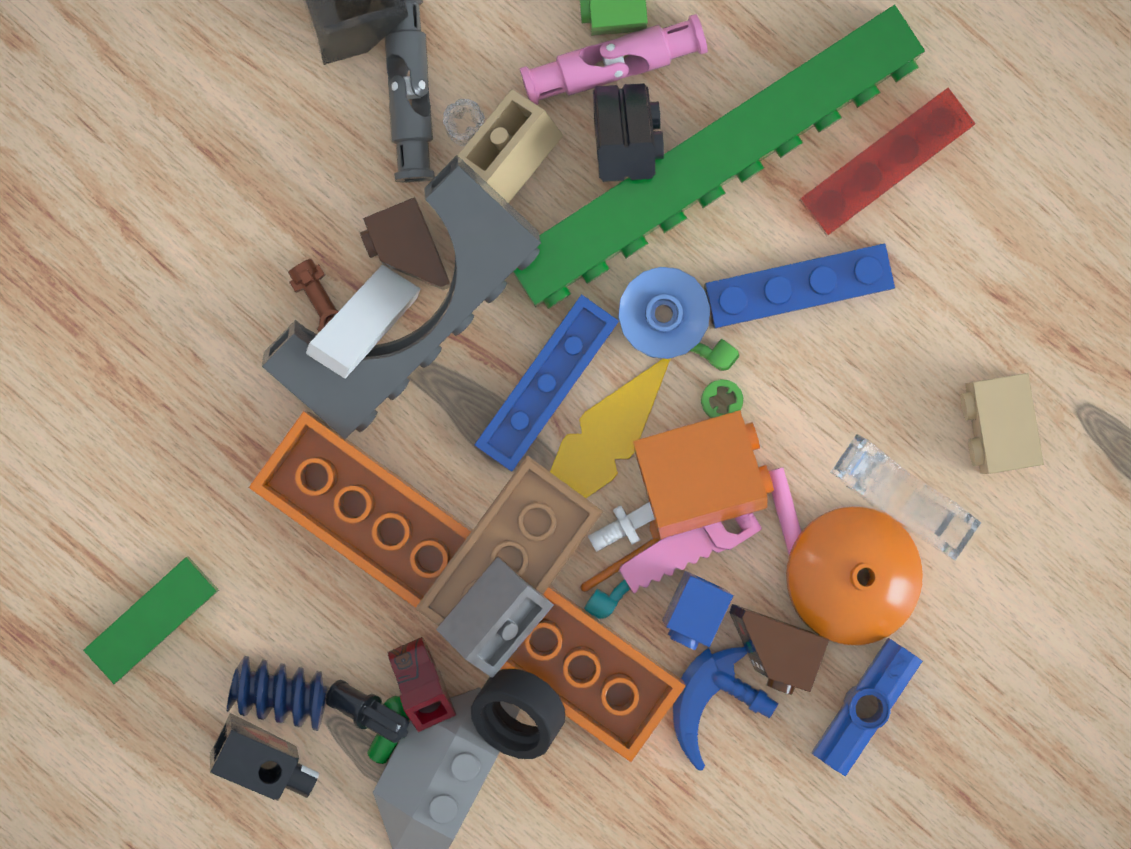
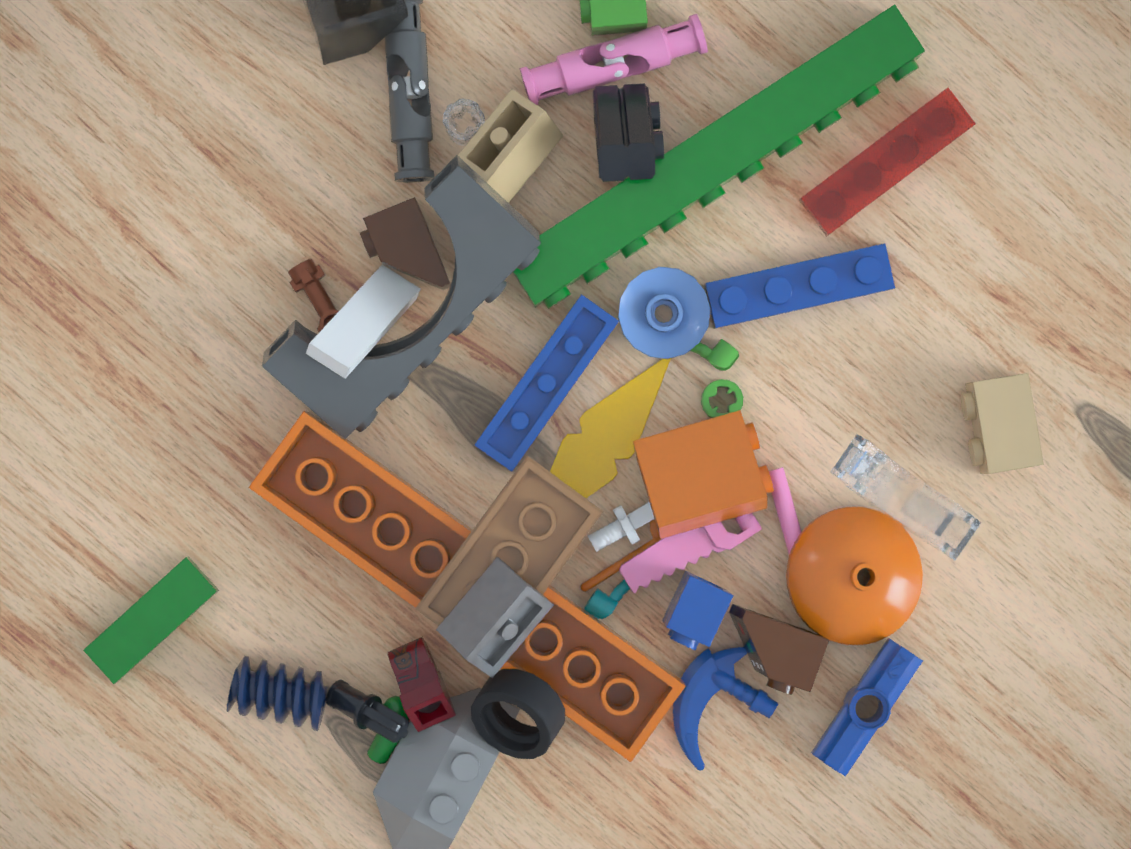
black torso [210,713,319,801] -> none

